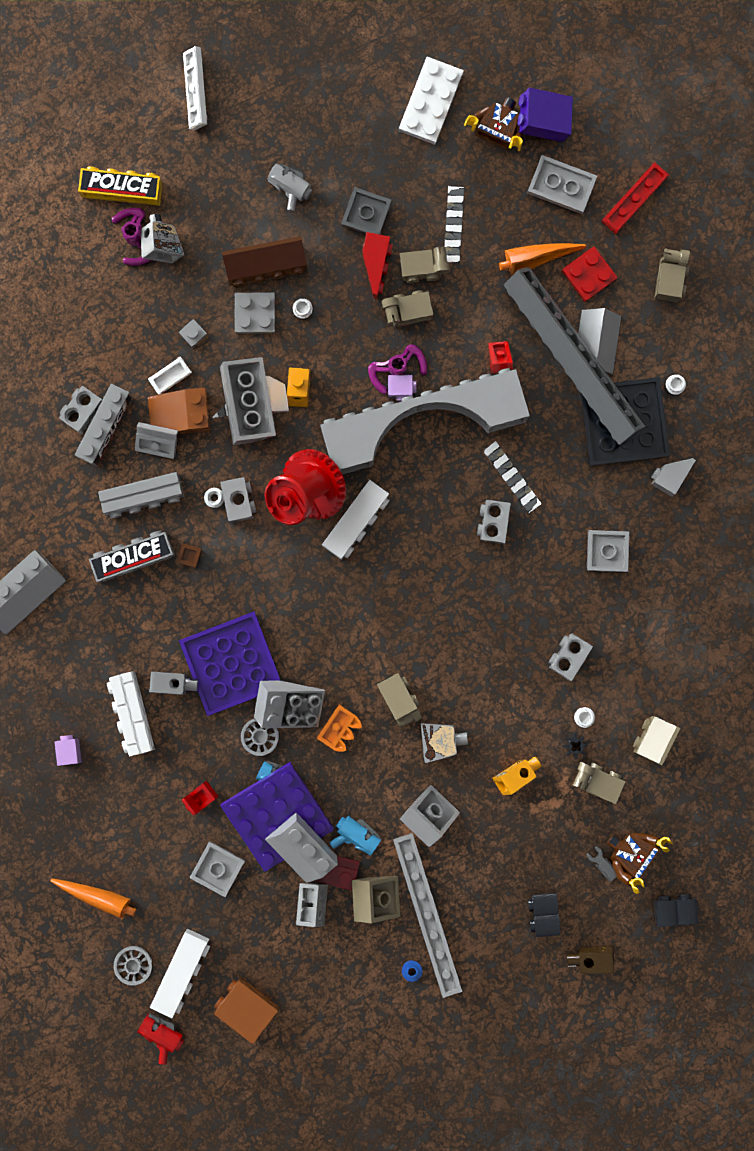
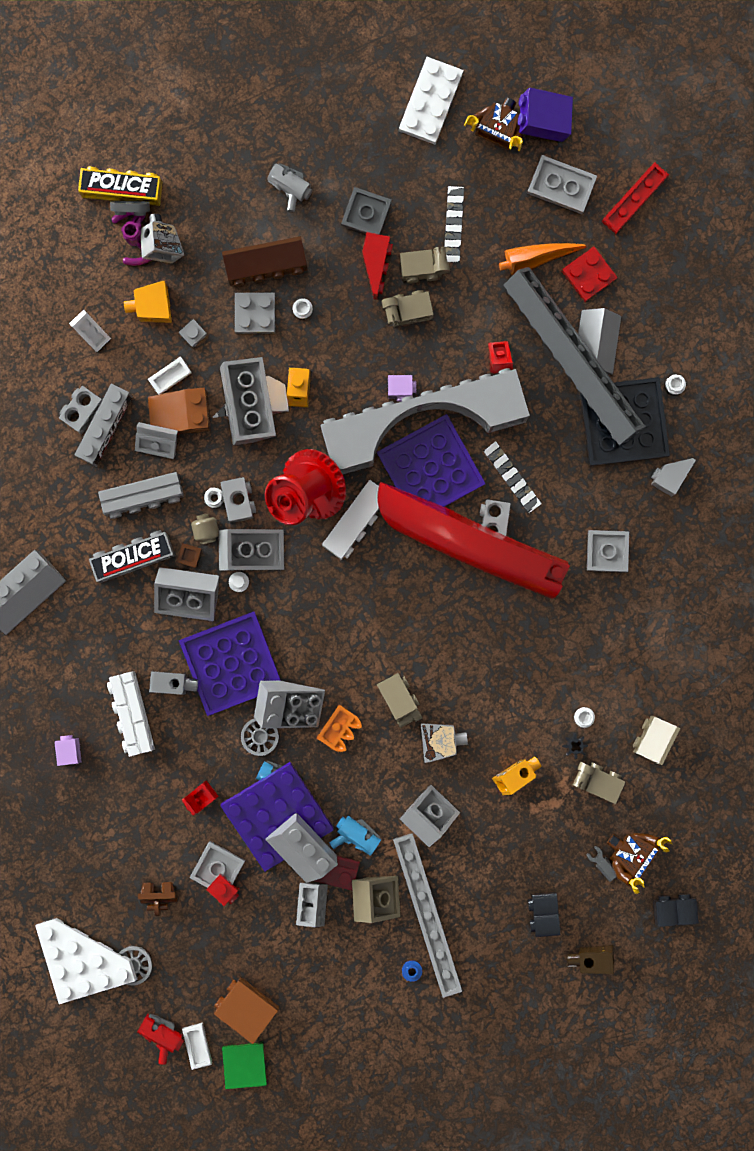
orange piece [50,878,137,919] -> none
white brick [150,929,210,1018] -> none
white plate [183,46,207,130] -> none
magenta piece [368,344,427,394] -> none
light grey brick [548,634,593,681] -> none
dark tan hinge [654,248,690,302] -> none
none -> white plate [35,918,137,1004]
none -> white tile [69,310,111,352]
none -> dark grey plate [110,200,150,216]
none -> light orange torso [124,281,172,323]
none -> reddish brown hips [138,882,178,916]
none -> light grey slope [154,567,219,621]
none -> white tile [182,1023,212,1070]
none -> dark tan head [191,514,219,544]
none -> red bracket [206,873,240,906]
none -> light grey slope [219,529,284,571]
none -> green tile [222,1042,267,1089]
none -> white plate [229,572,249,592]
none -> dark purple plate [377,414,485,507]
none -> red slope [377,481,570,599]

